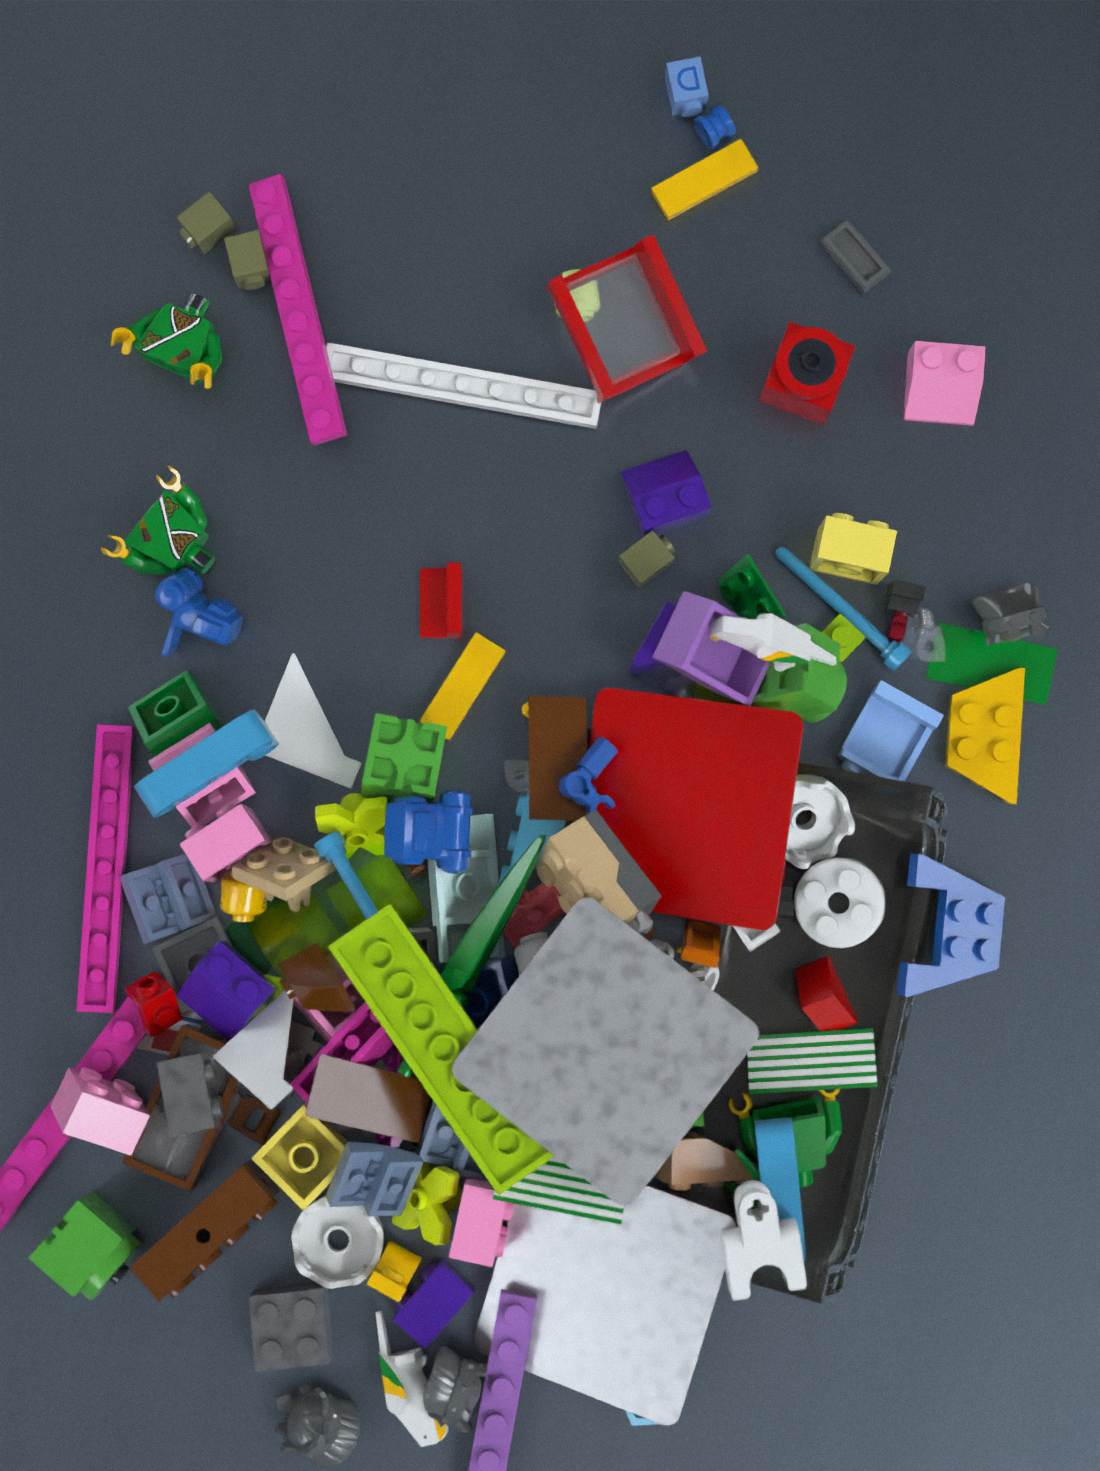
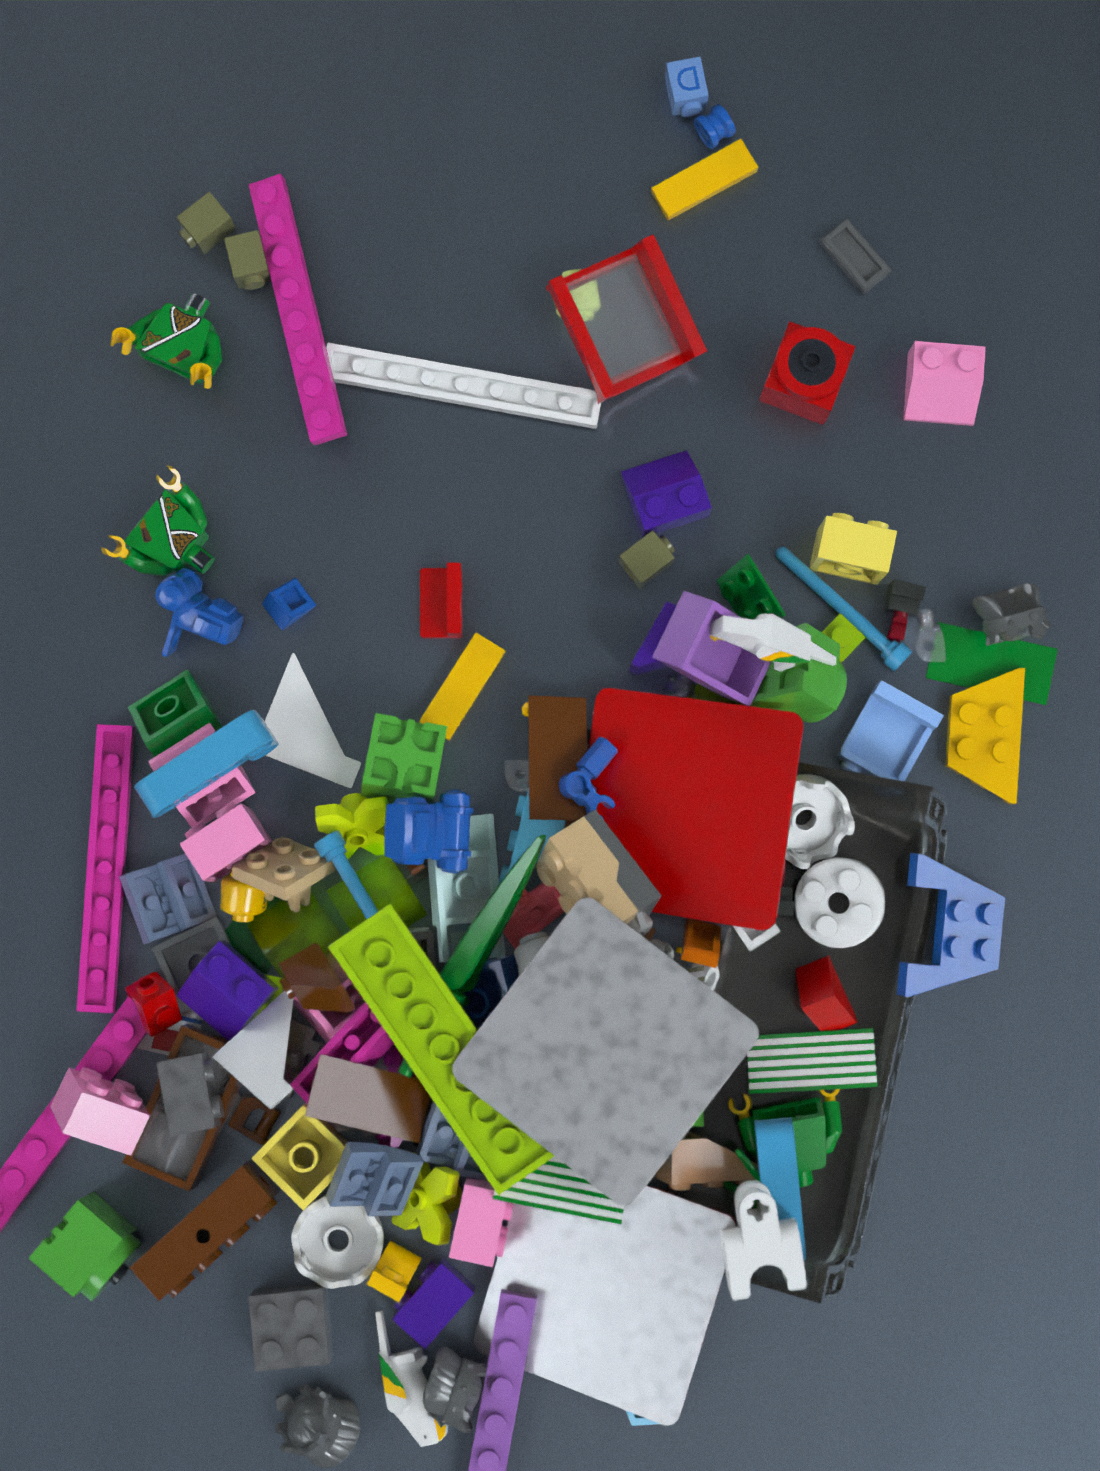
none -> blue slope [262,577,316,630]

